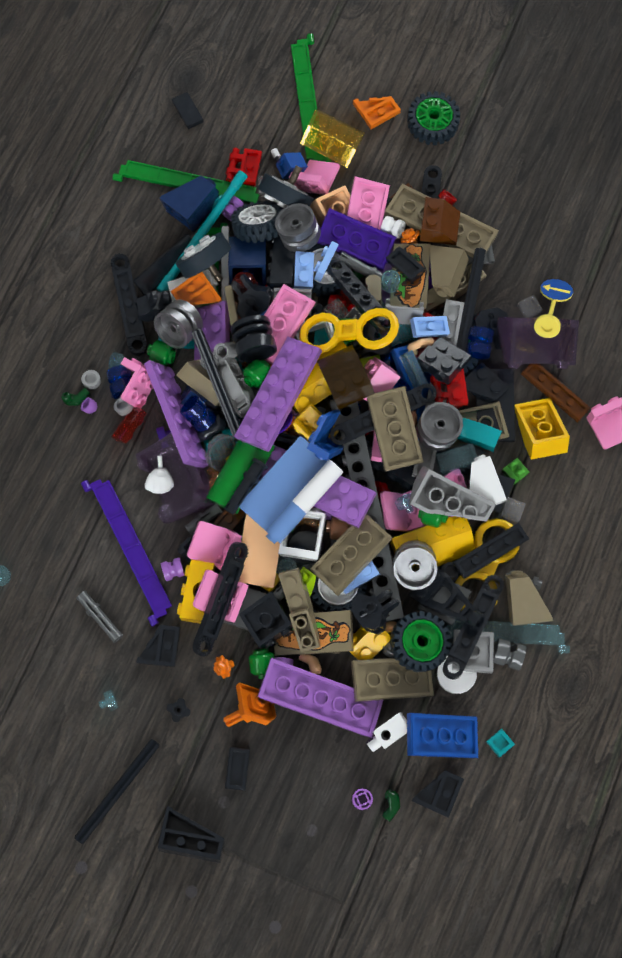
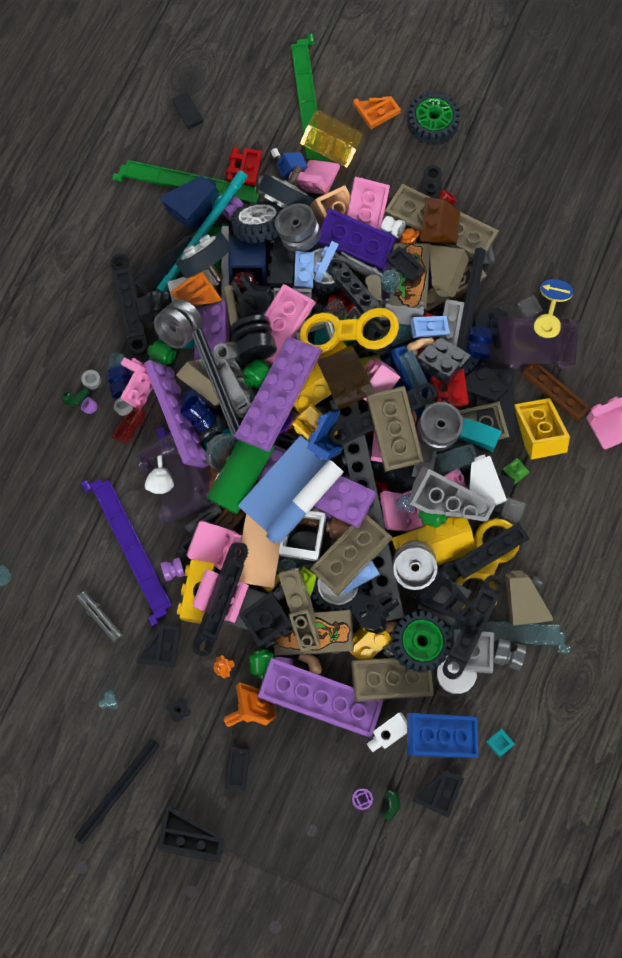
black pin [223,458,268,515] -> none

